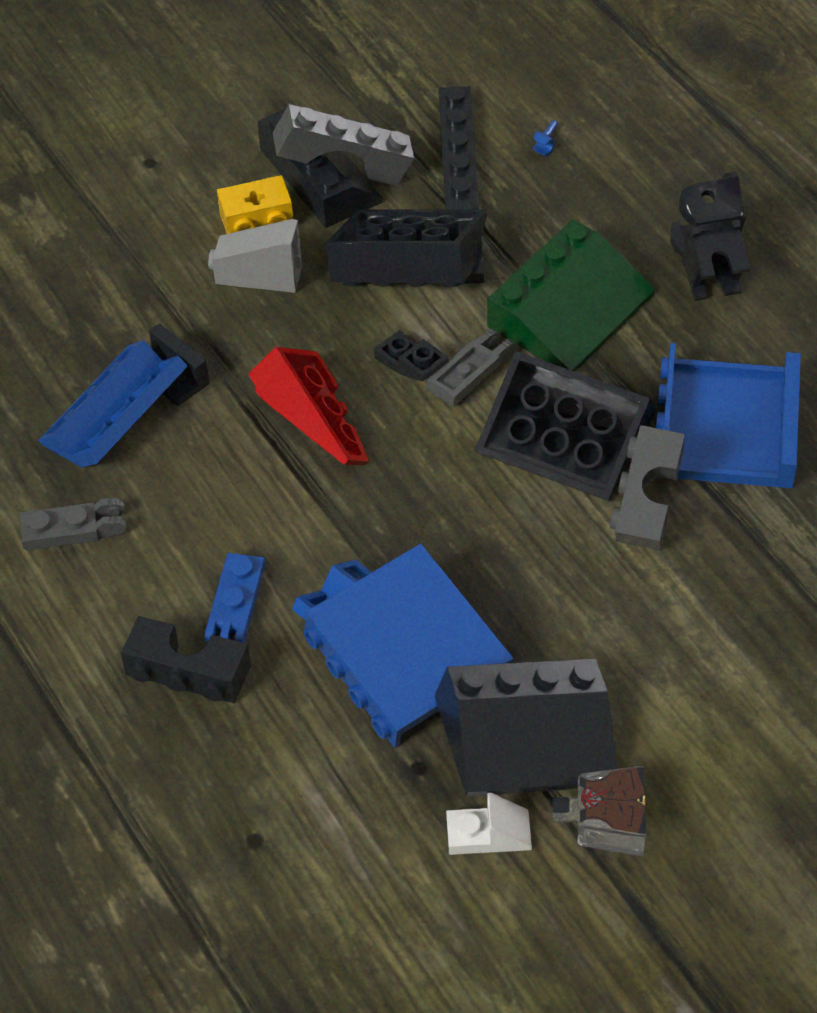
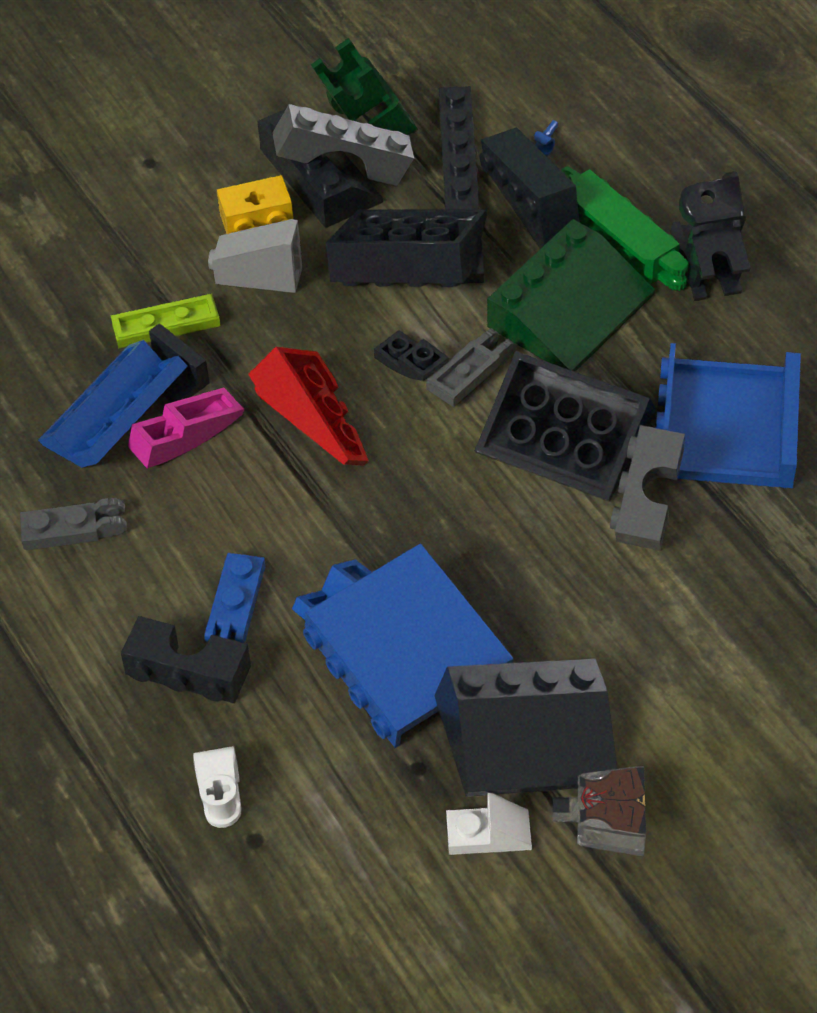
none -> lime tile [111,294,221,349]
none -> dark pink slope [128,388,244,469]
none -> white piece [193,746,241,828]
none -> dark green piece [311,38,418,135]
none -> black wedge [479,127,580,249]
none -> green hinge [561,166,689,291]

